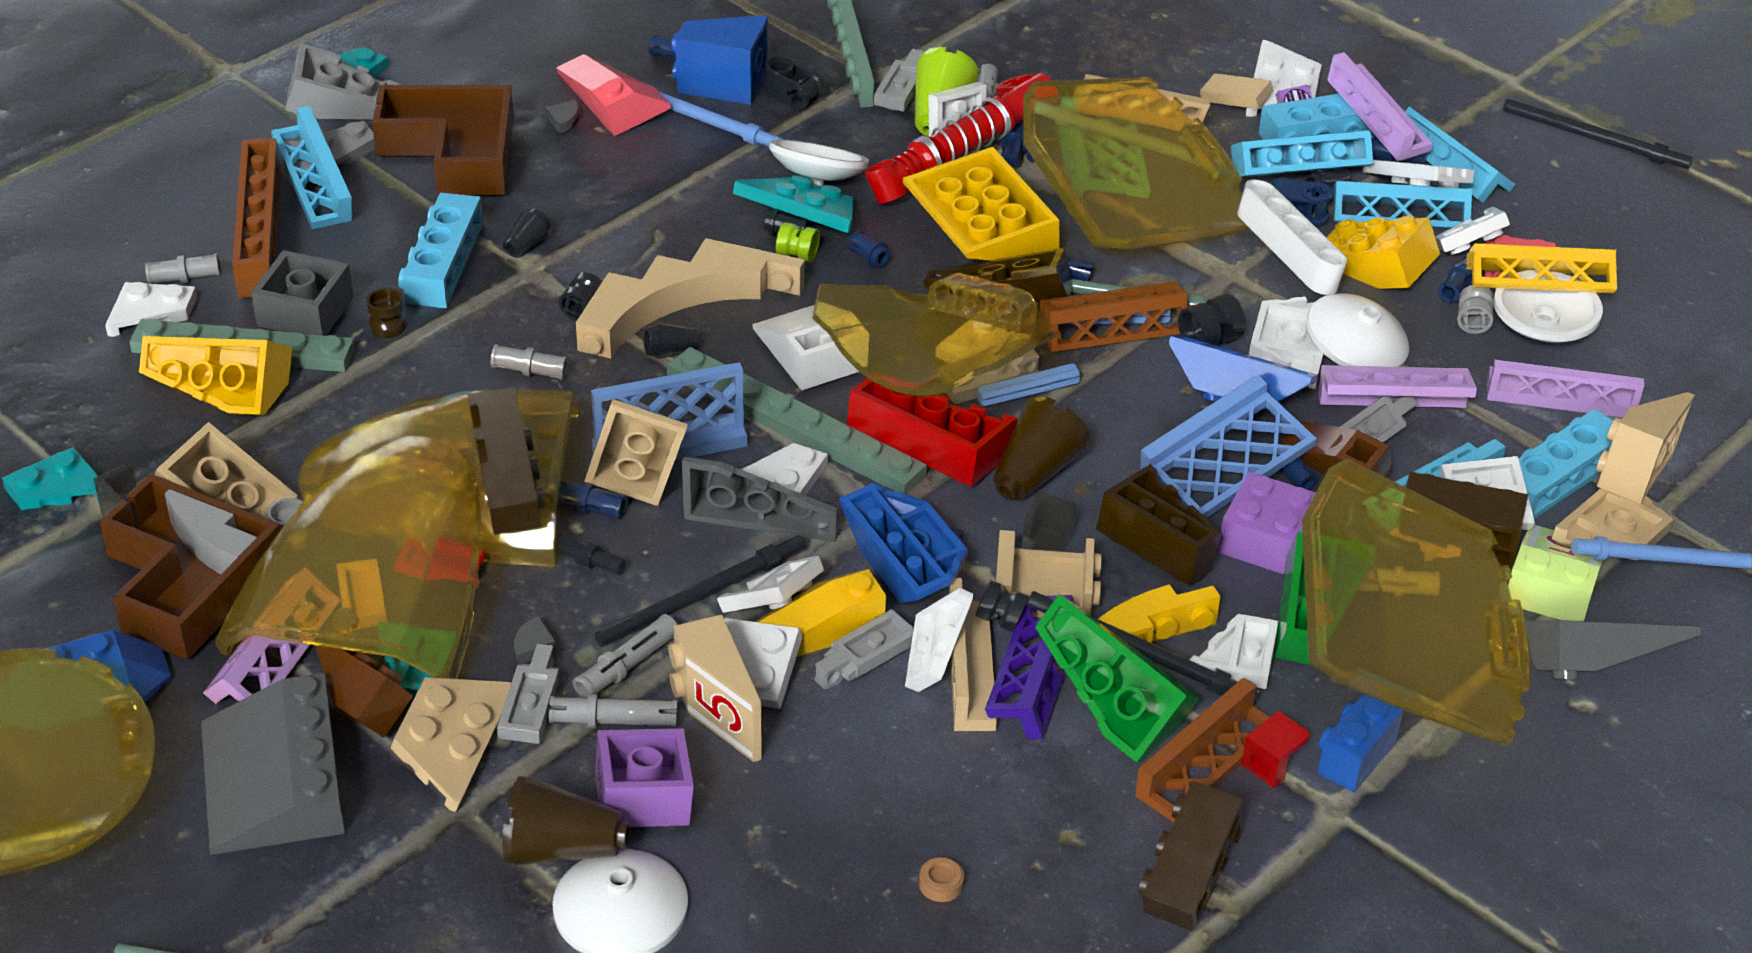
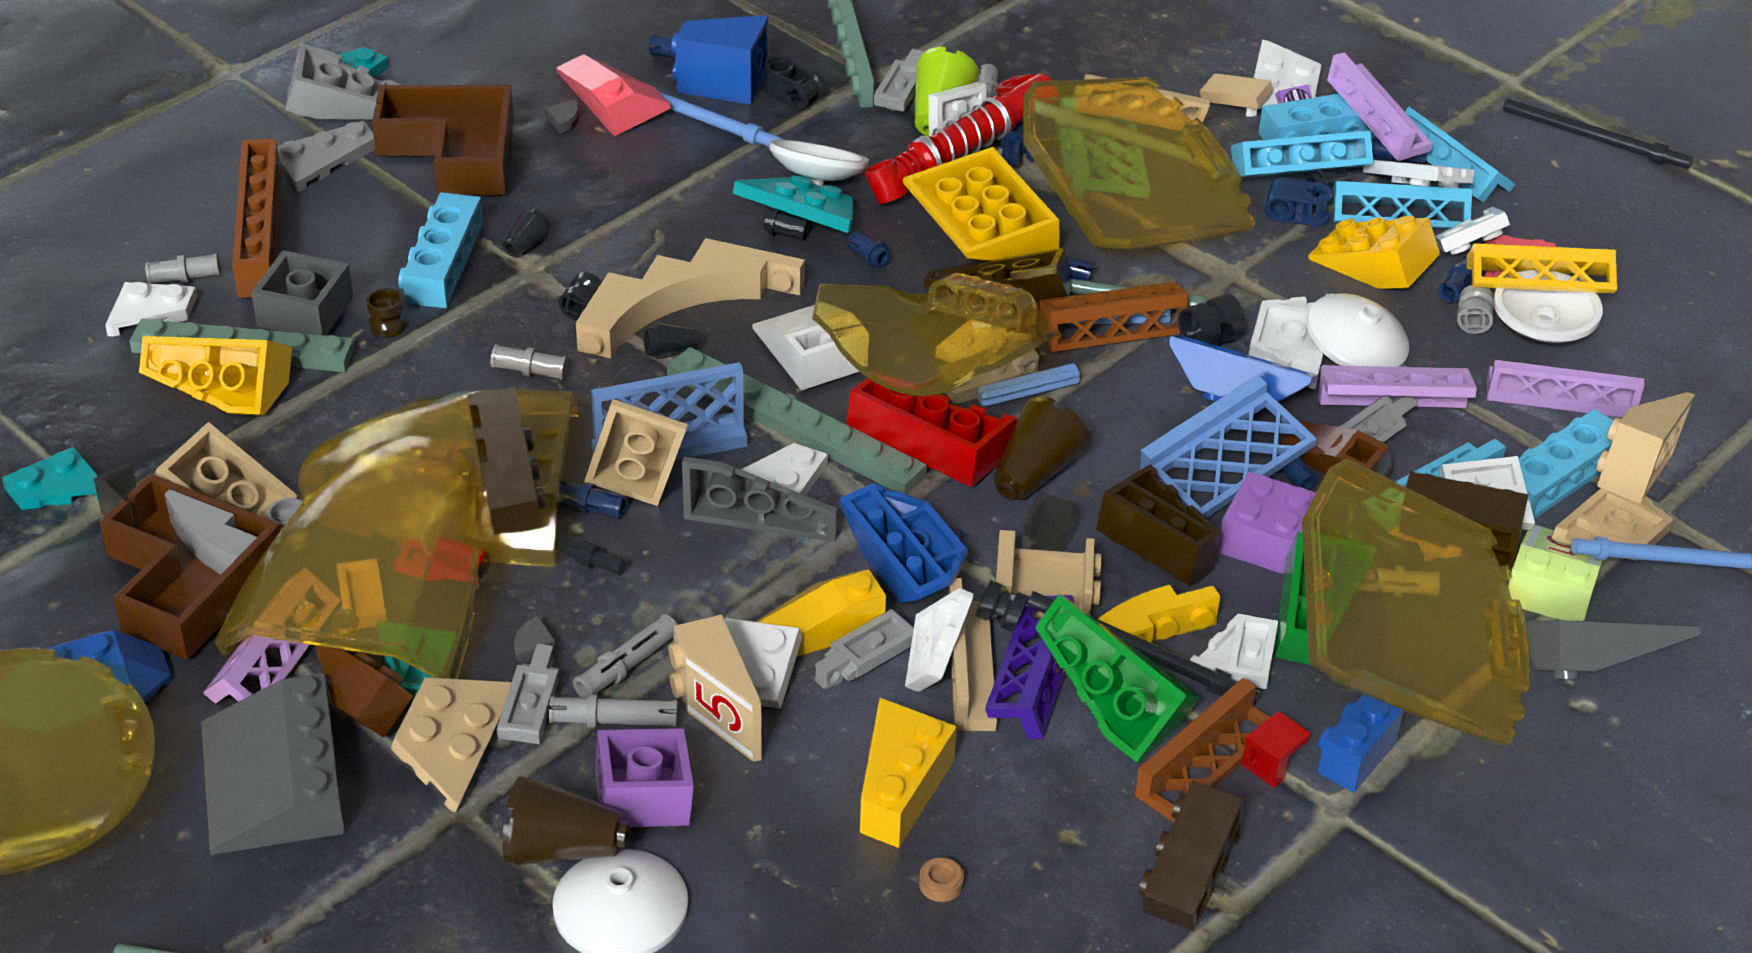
medium azure fence [271,105,352,230] -> none
black bar [595,535,806,647] -> none
white wing [717,556,824,613] -> none
lime wheel [776,222,820,263] -> none
white beam [1237,180,1347,295] -> none
none -> yellow wedge [860,698,957,848]

